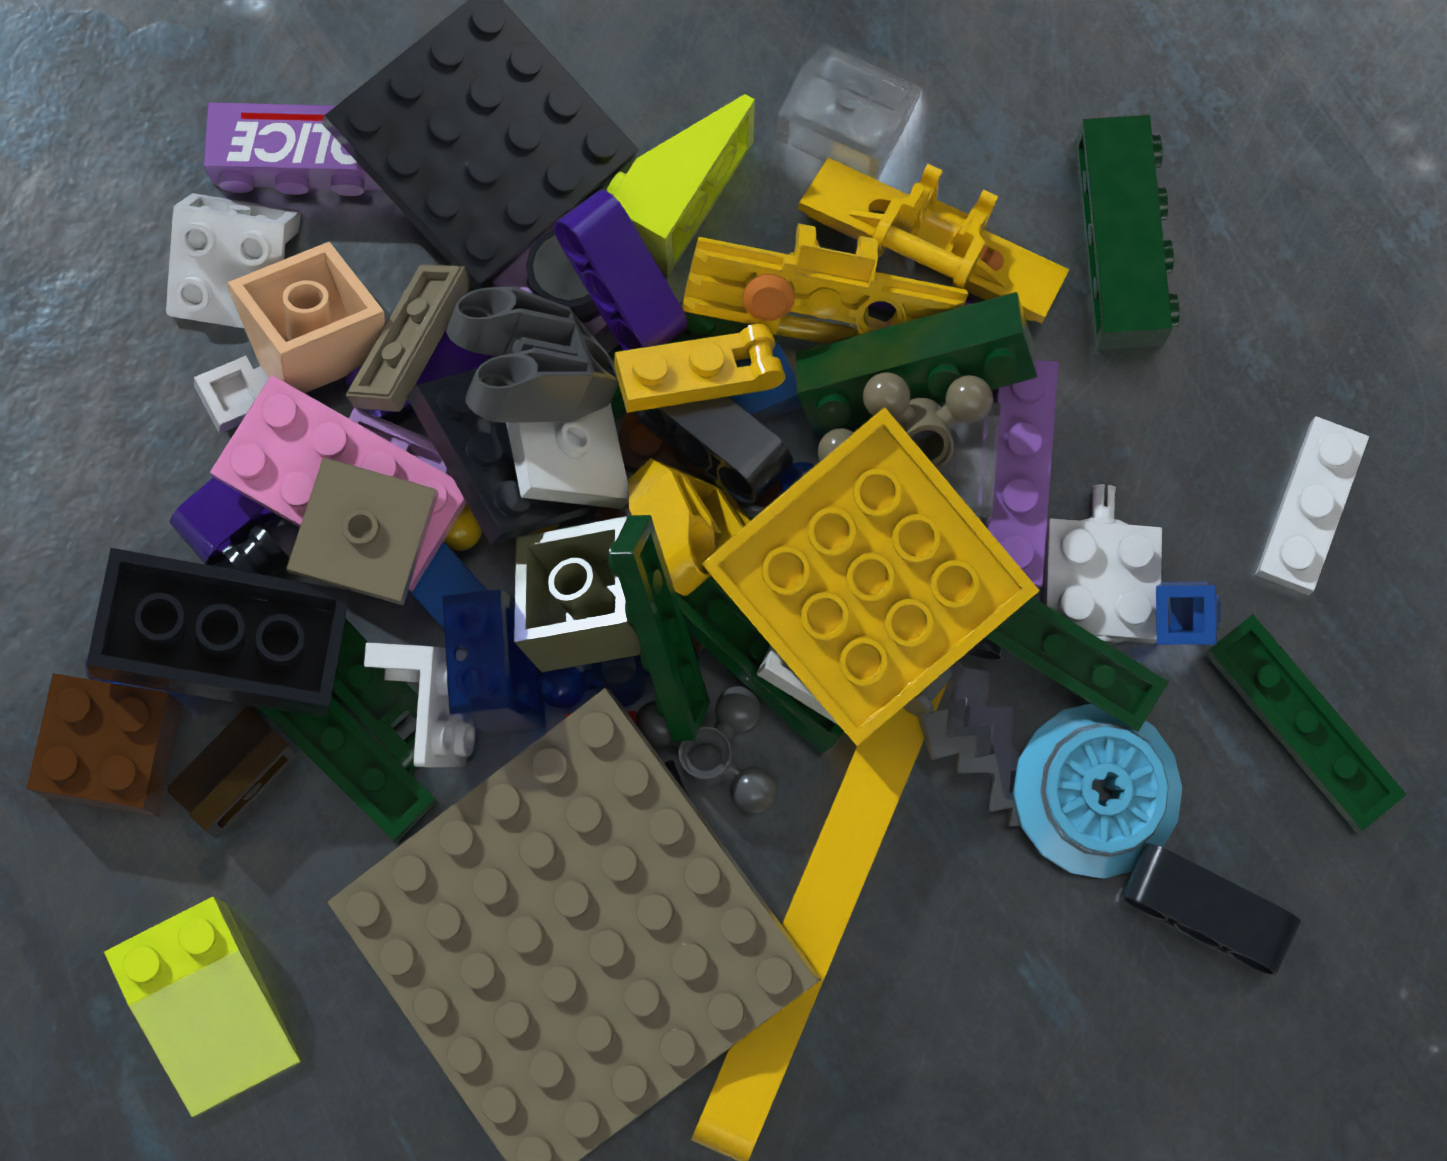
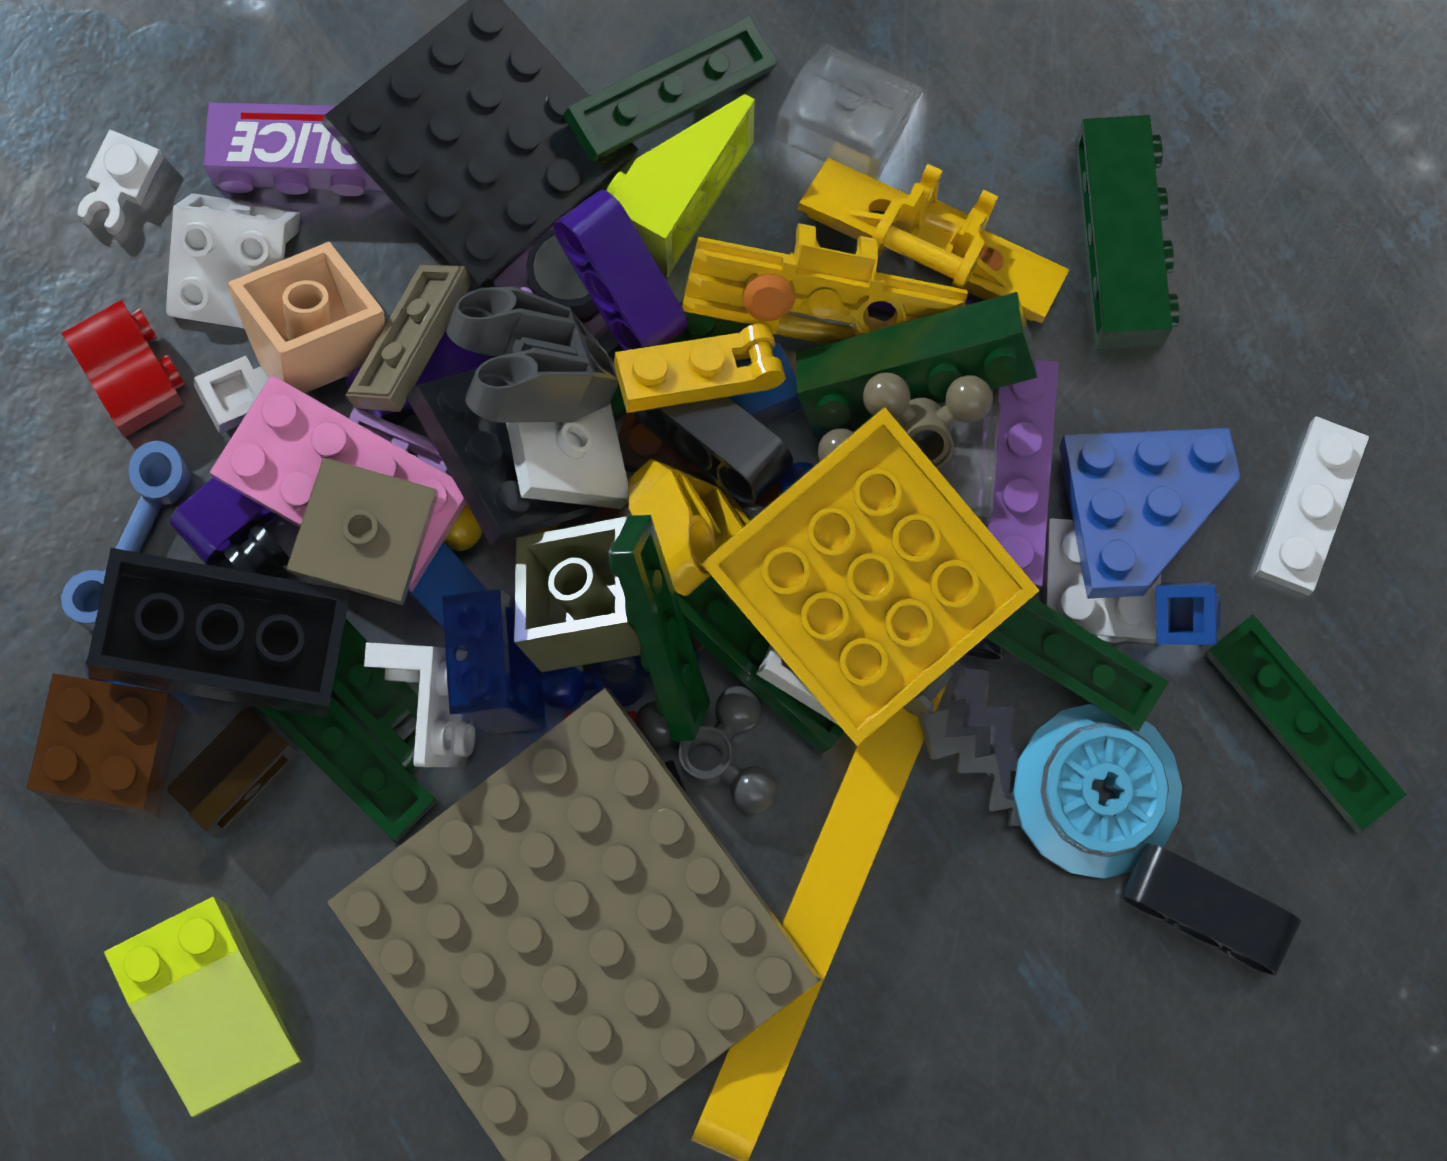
none -> red brick [61,300,185,438]
none -> medium blue piece [61,440,190,631]
none -> white plate [78,129,164,236]
none -> dark green plate [563,16,778,163]
none -> blue plate [1059,428,1240,599]

